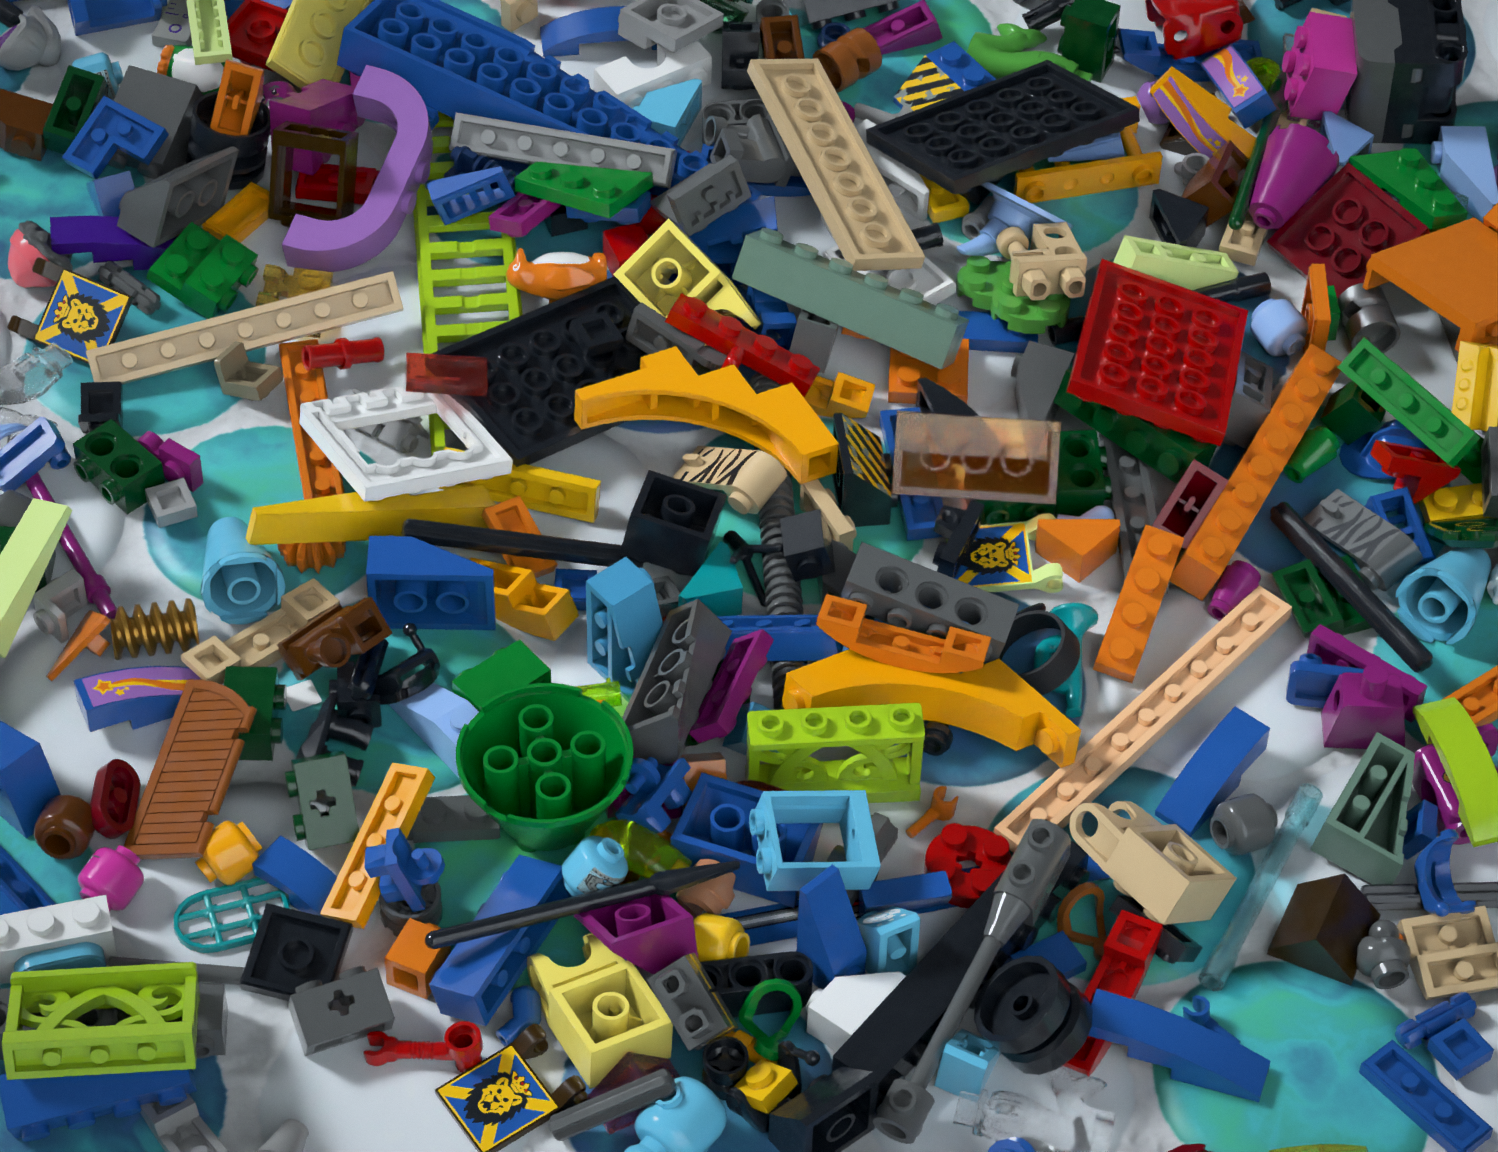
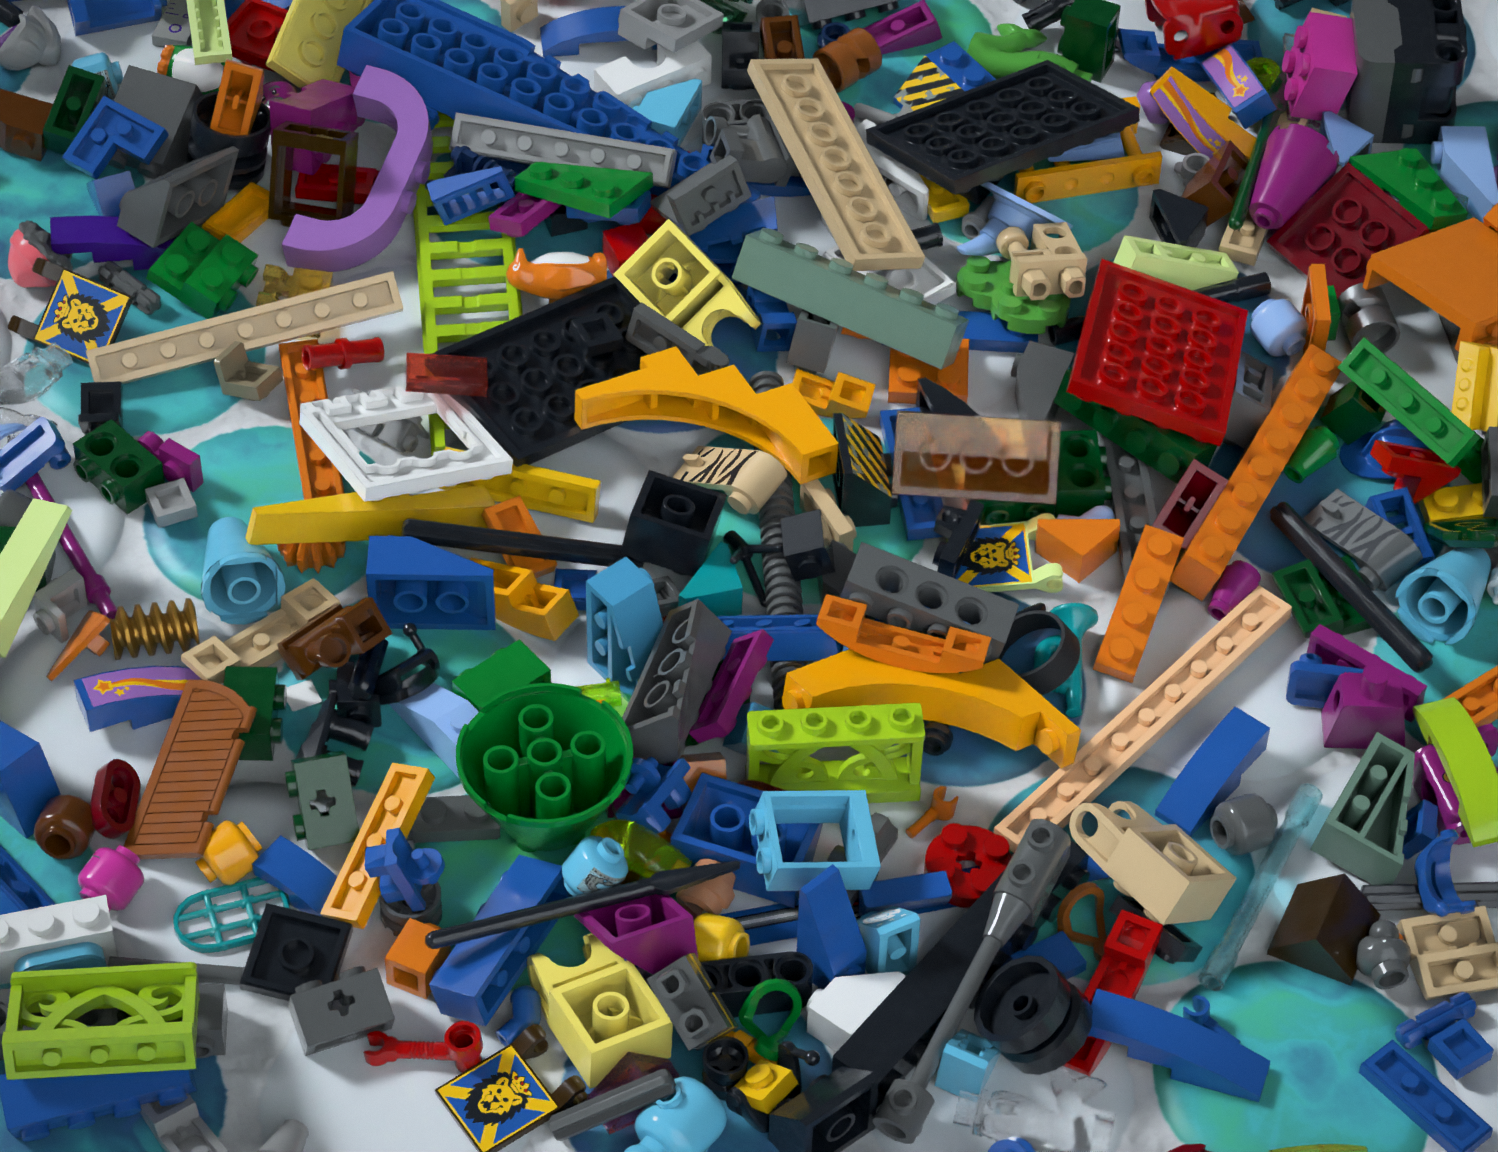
red plate [665,293,821,397] -> none

